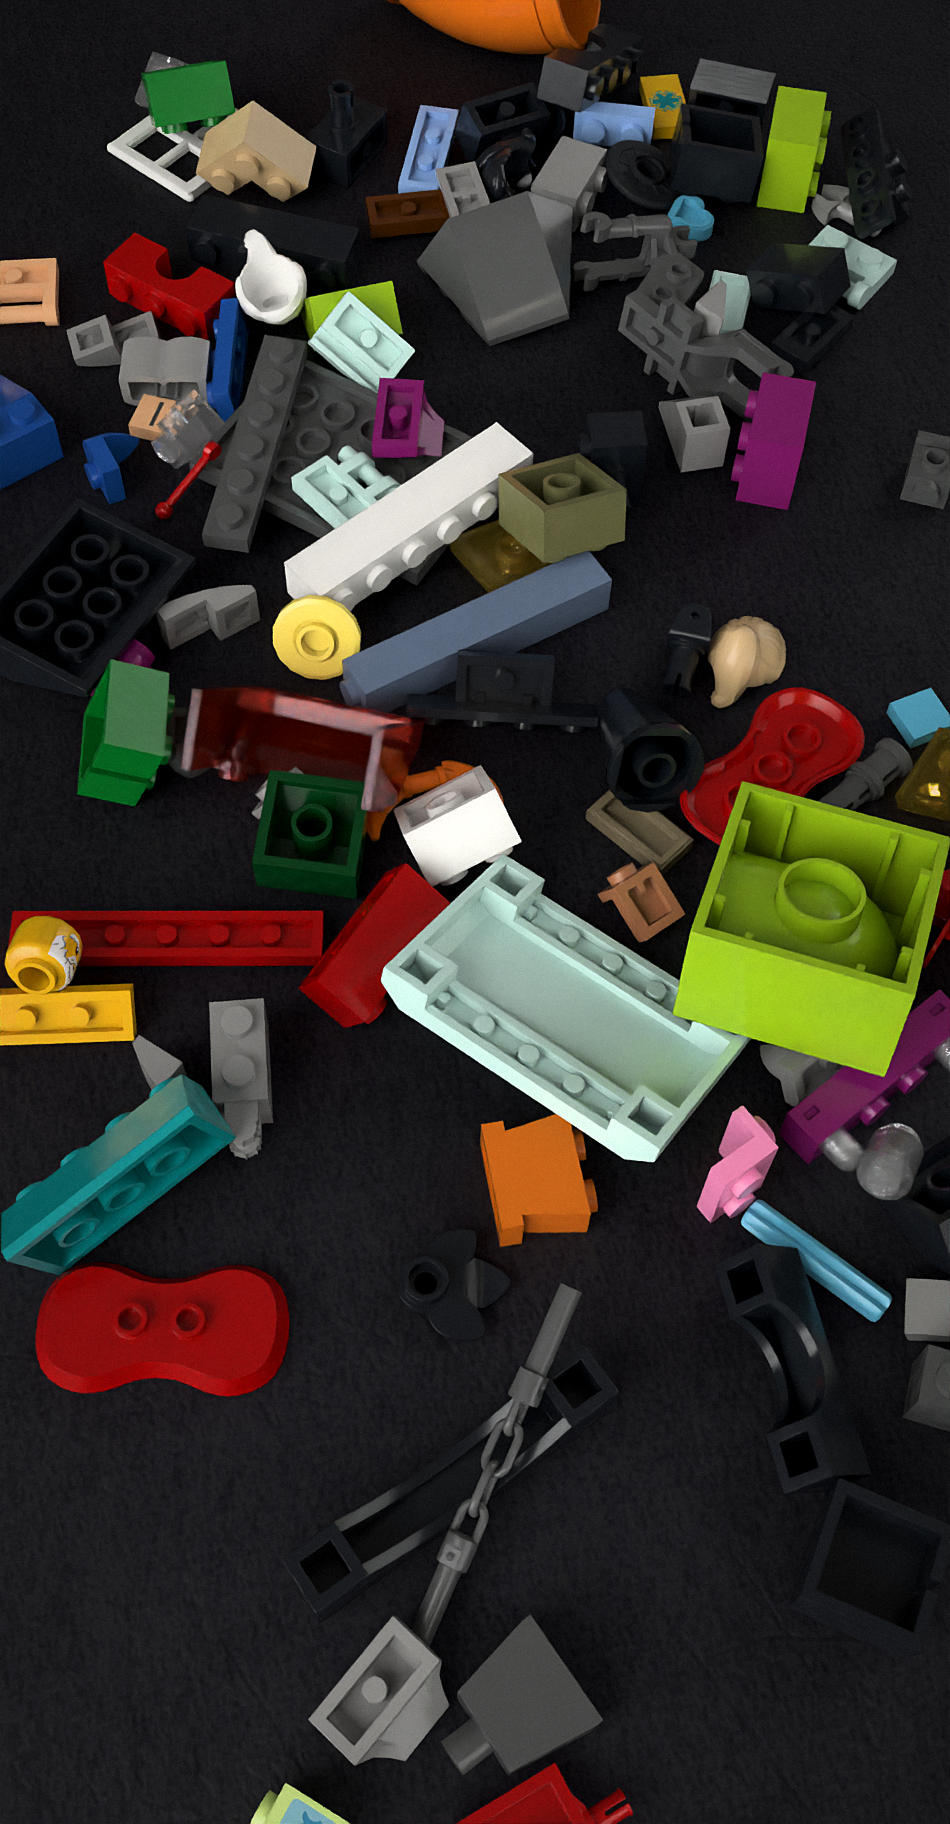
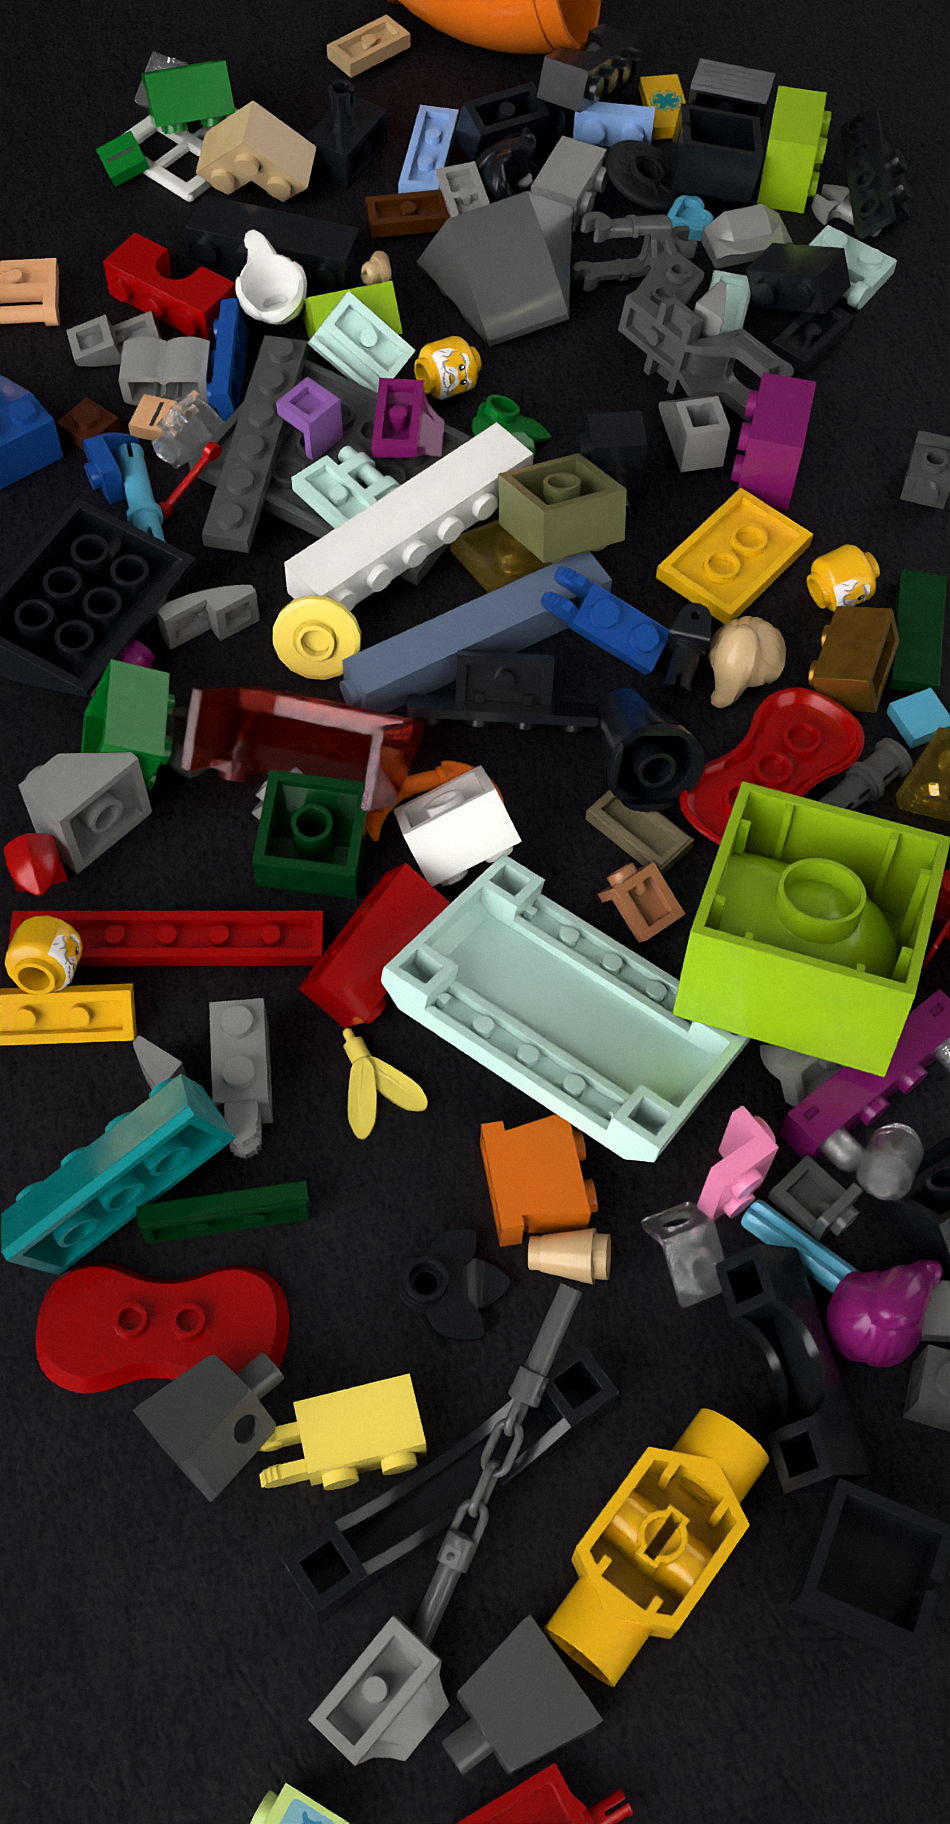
none -> red plate [4,833,68,897]
none -> light grey slope [18,752,152,874]
none -> copper plate [56,397,121,451]
none -> green tile [96,130,150,187]
none -> medium azure pin [115,443,166,542]
none -> dark grey torso [133,1352,285,1502]
none -> dark green tile [136,1180,312,1244]
none -> light yellow hinge [258,1373,427,1490]
none -> medium lavender panel [276,377,343,461]
none -> tan plate [327,14,411,78]
none -> light yellow piece [343,1028,428,1140]
none -> tan arm [361,251,392,285]
none -> yellow head [414,336,481,400]
none -> green plate [472,395,551,458]
none -> tan cone [528,1228,611,1285]
none -> blue hinge [540,566,670,675]
none -> yellow brick [543,1408,769,1687]
none -> clear bracket [641,1202,725,1307]
none -> yellow plate [656,488,813,624]
none -> light grey slope [701,204,793,269]
none -> dark grey bracket [767,1155,863,1242]
none -> yellow head [807,544,880,612]
none -> pearl gold brick [809,606,899,713]
none -> magenta hair [826,1260,943,1367]
none -> dark green tile [889,569,947,694]

